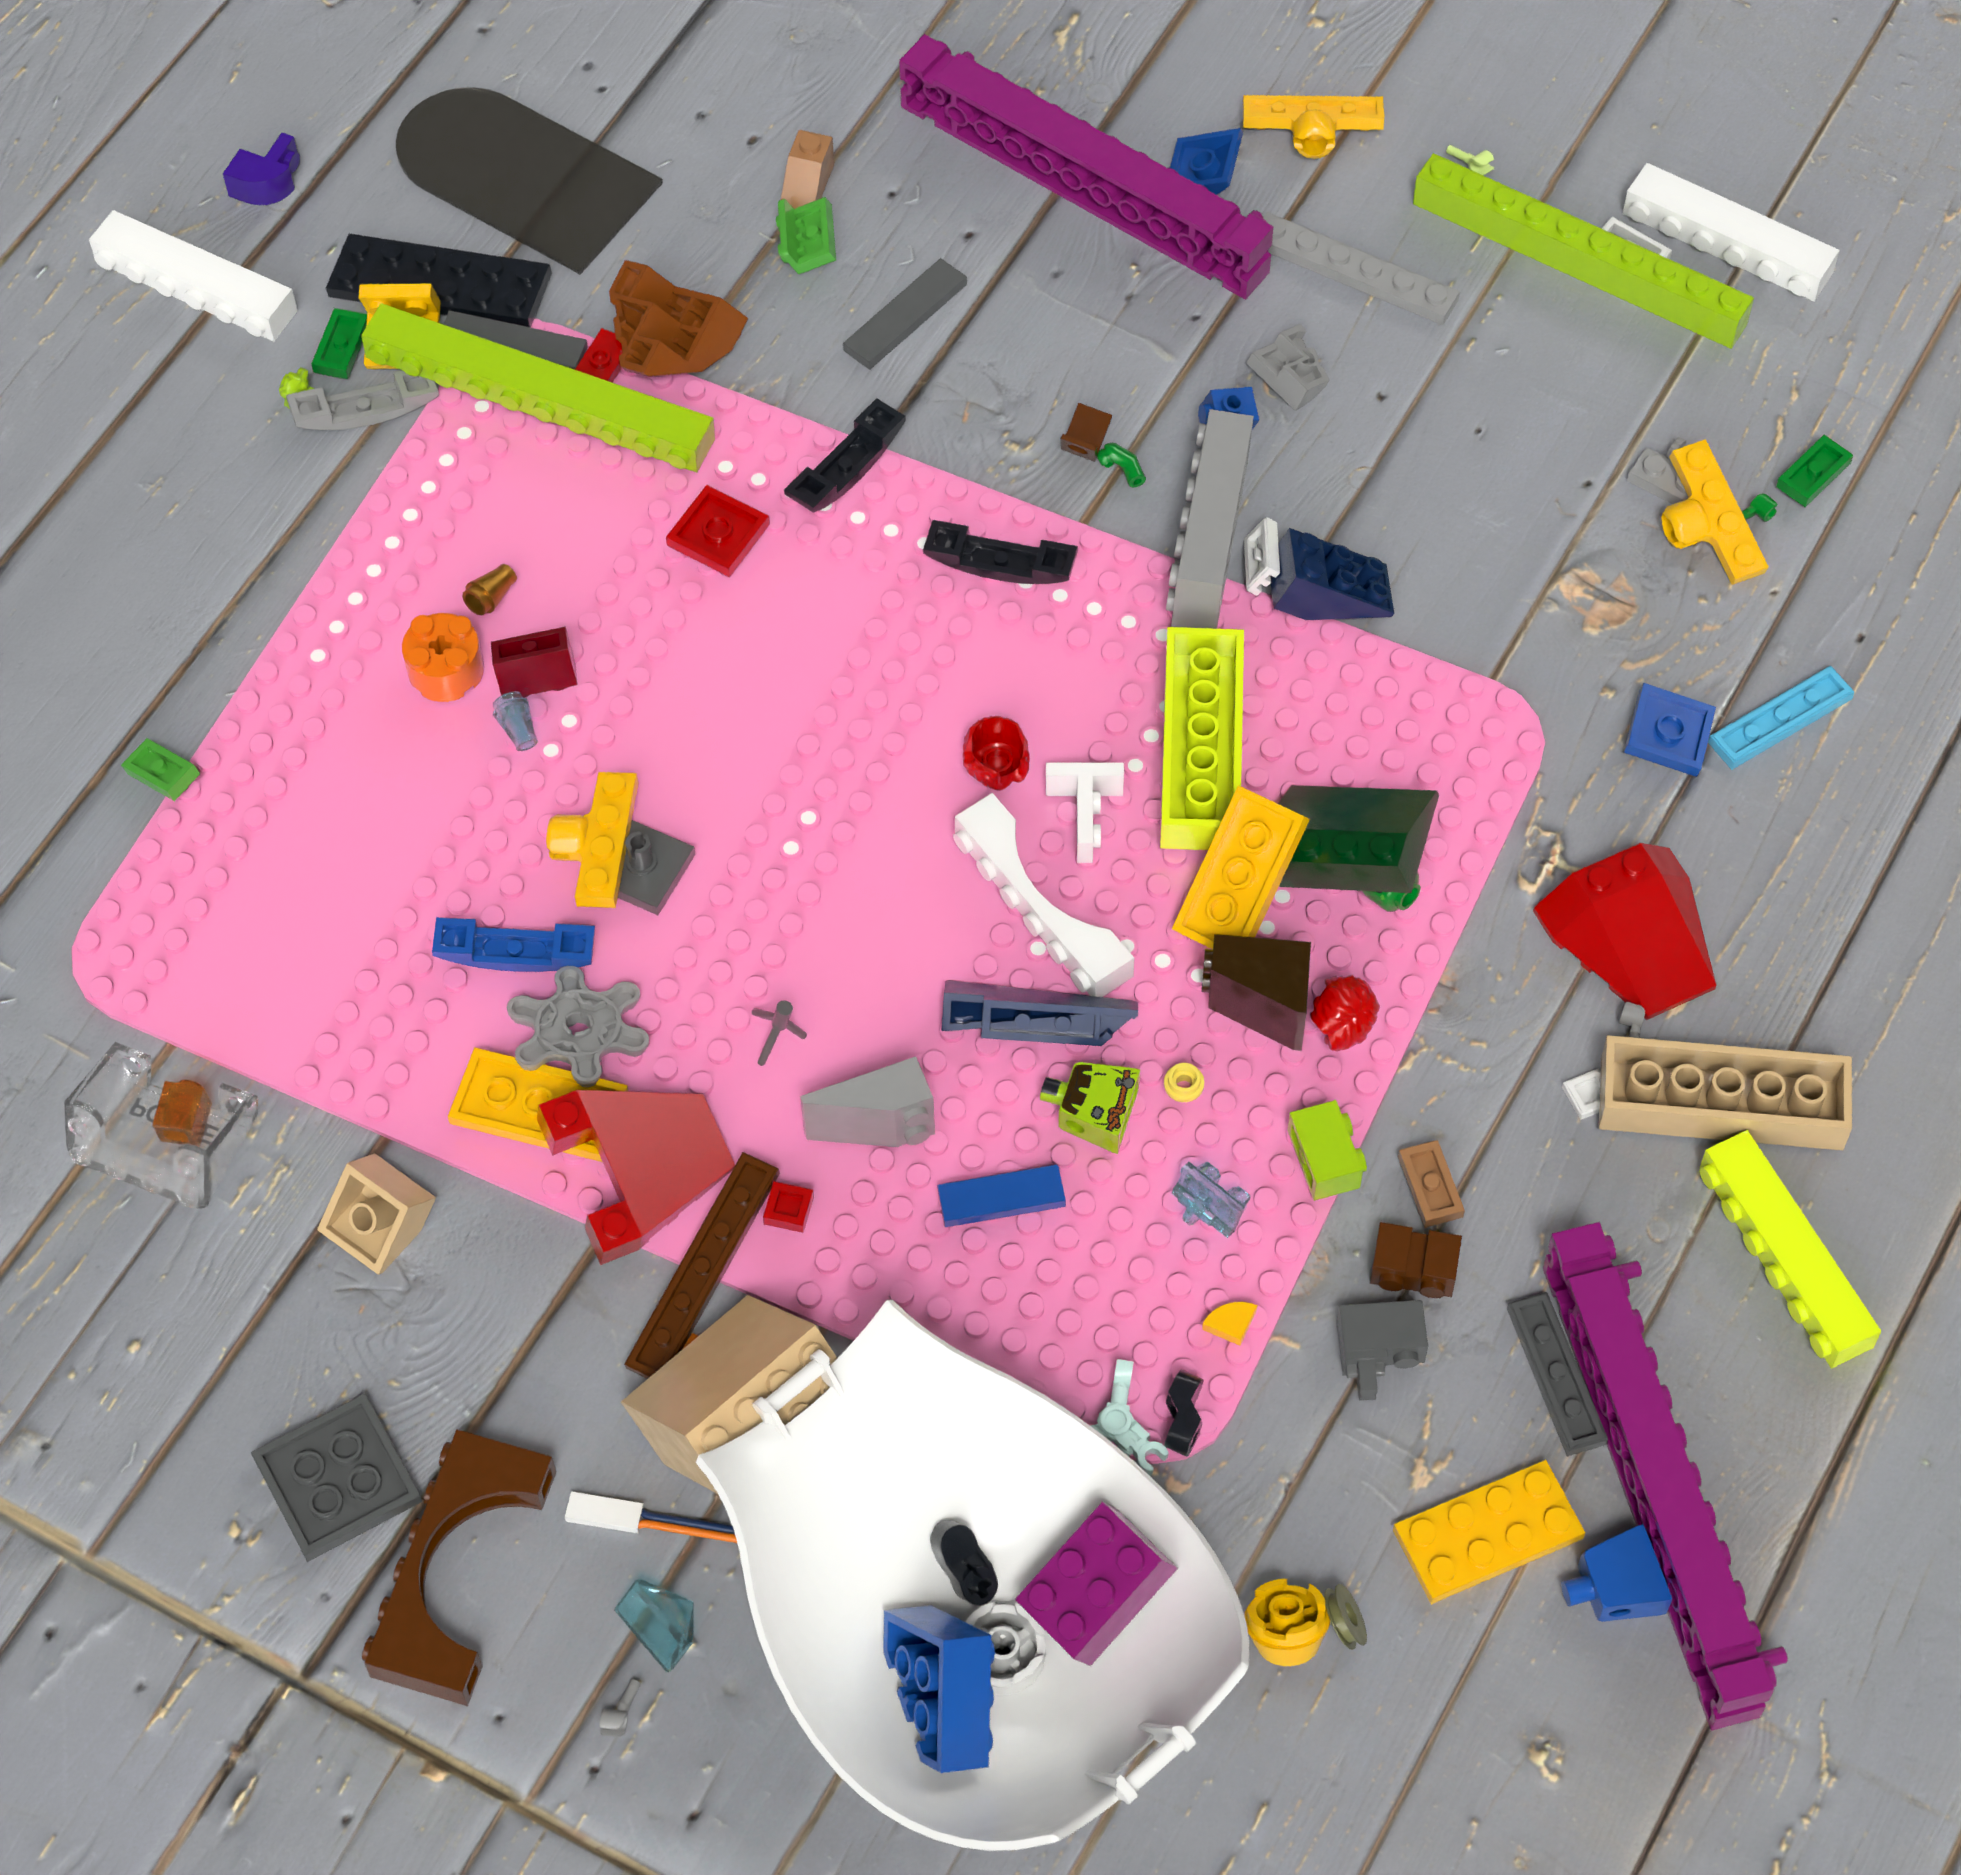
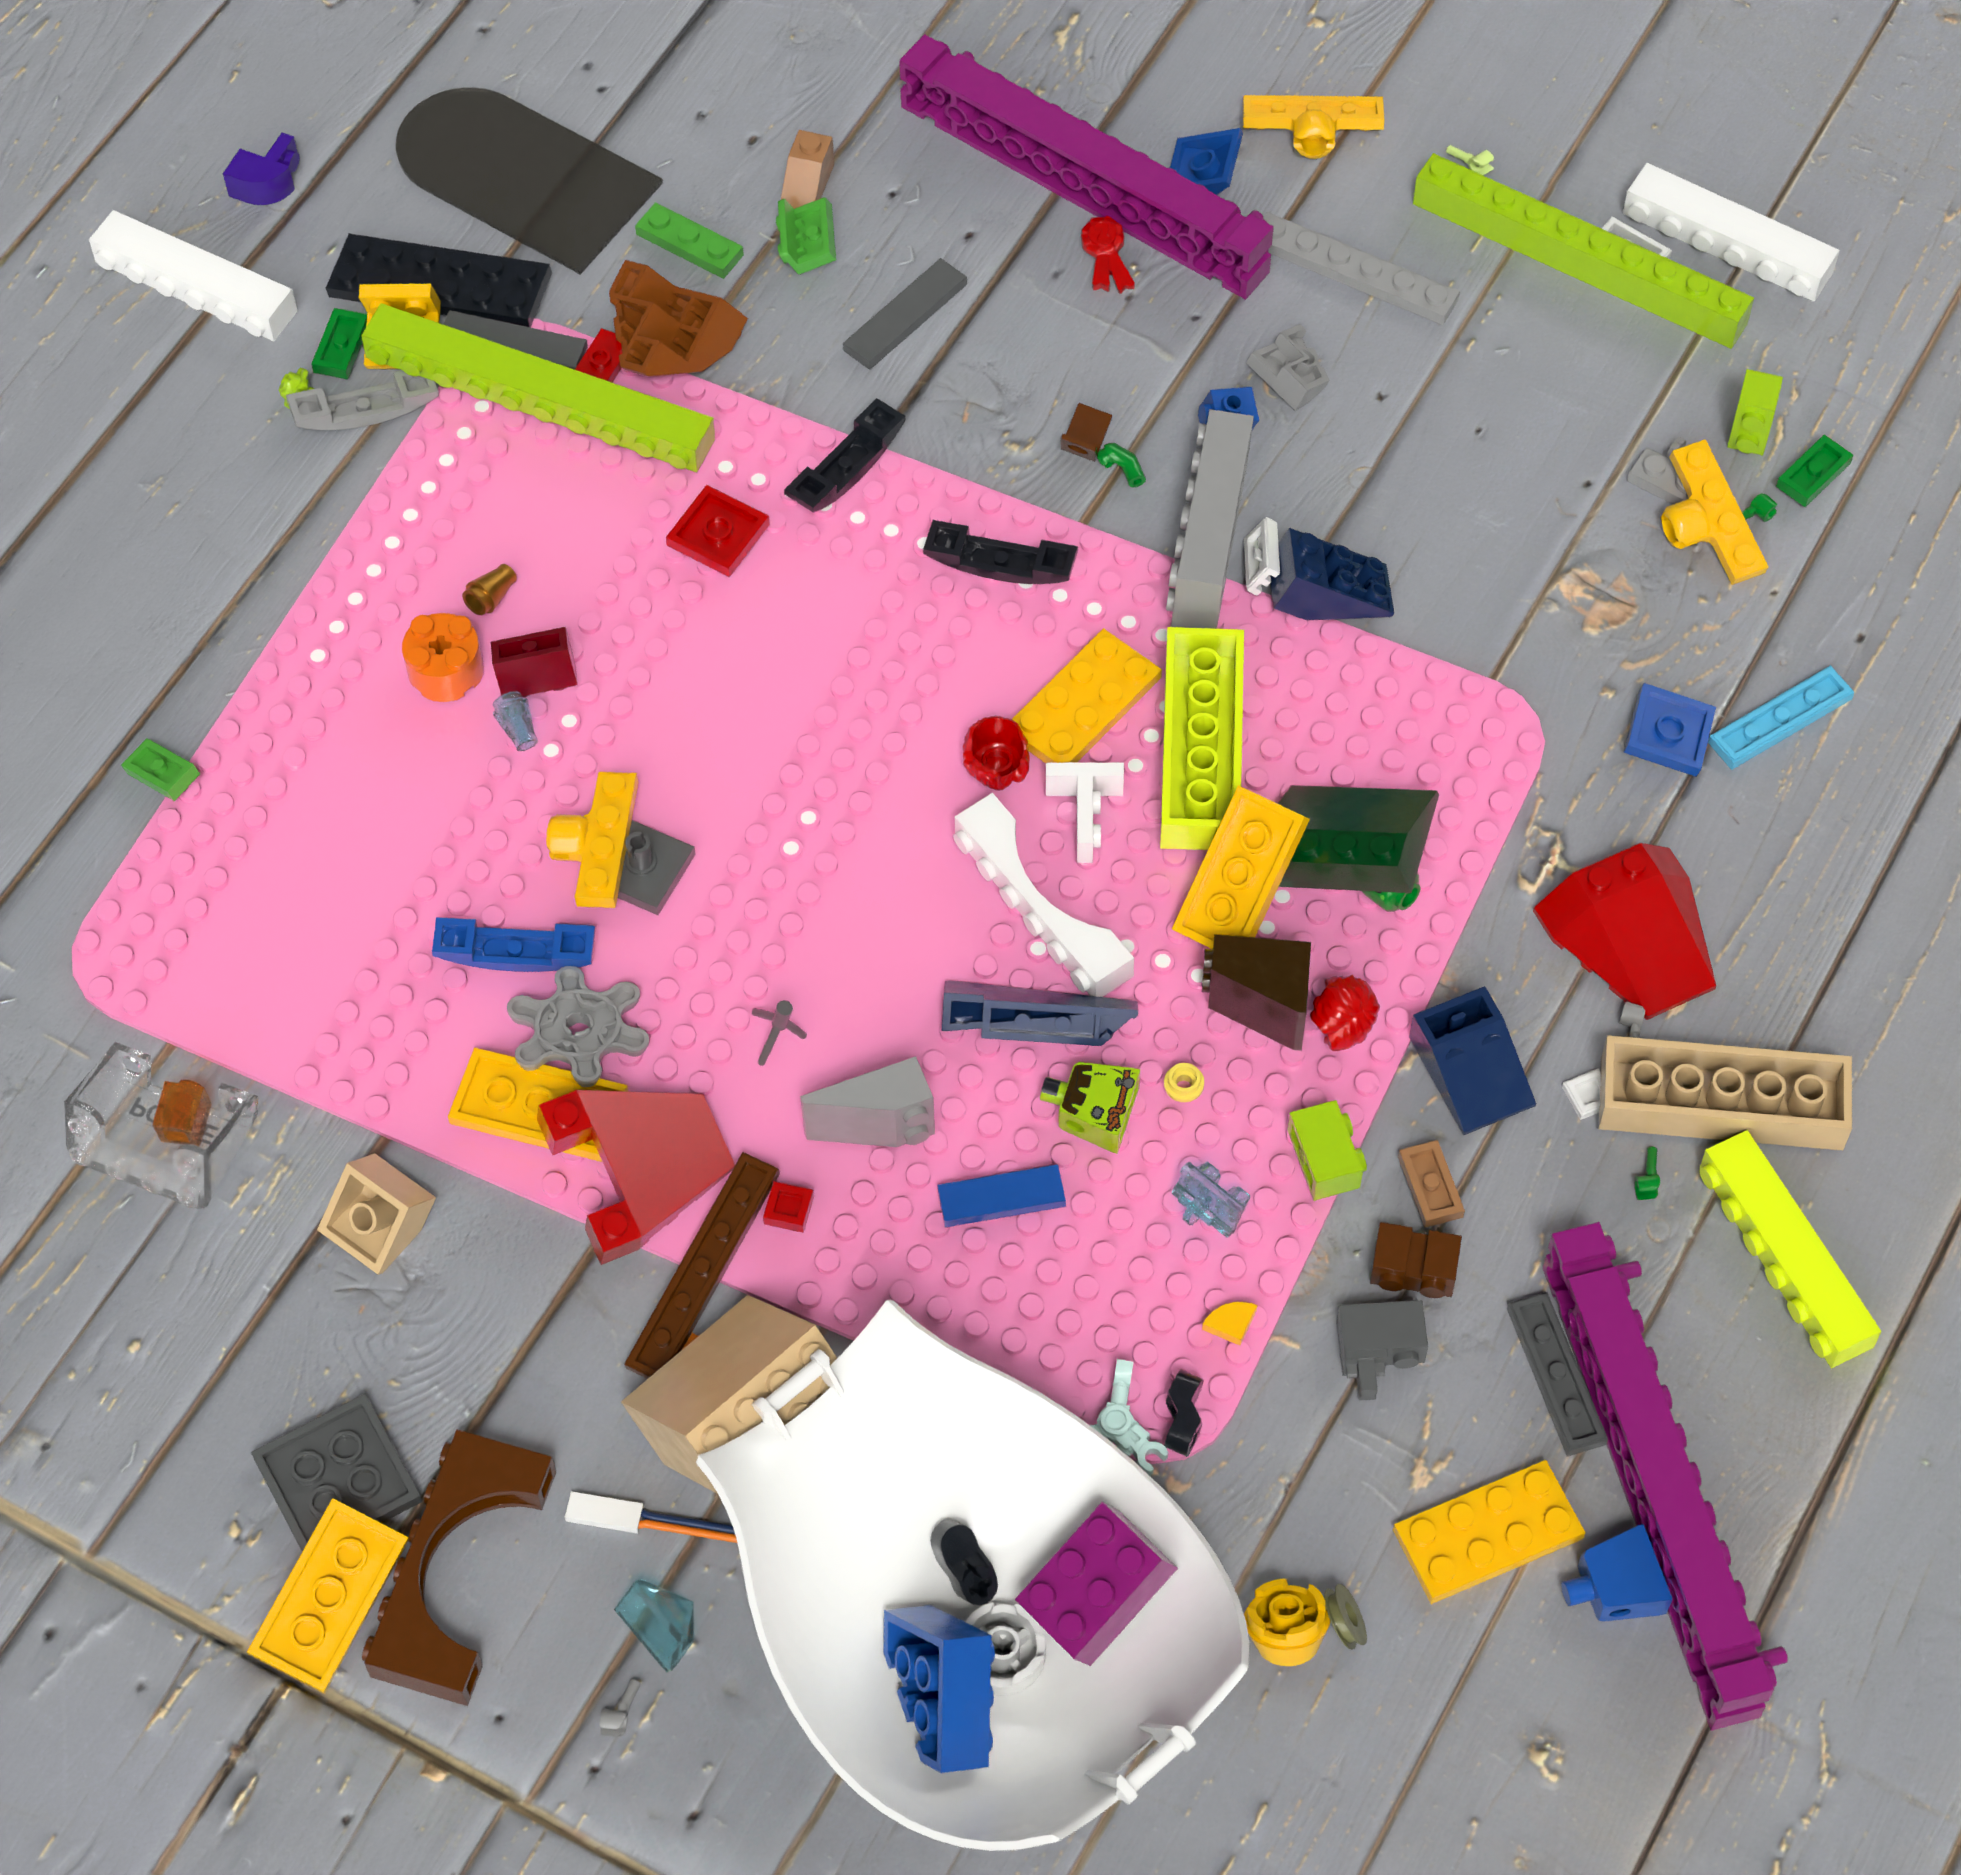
none -> yellow plate [247,1498,409,1694]
none -> bright green plate [635,202,744,279]
none -> yellow plate [1012,628,1162,763]
none -> red piece [1081,216,1135,294]
none -> dark blue slope [1409,986,1536,1135]
none -> green hand [1634,1147,1660,1200]
none -> lime brick [1727,369,1783,456]

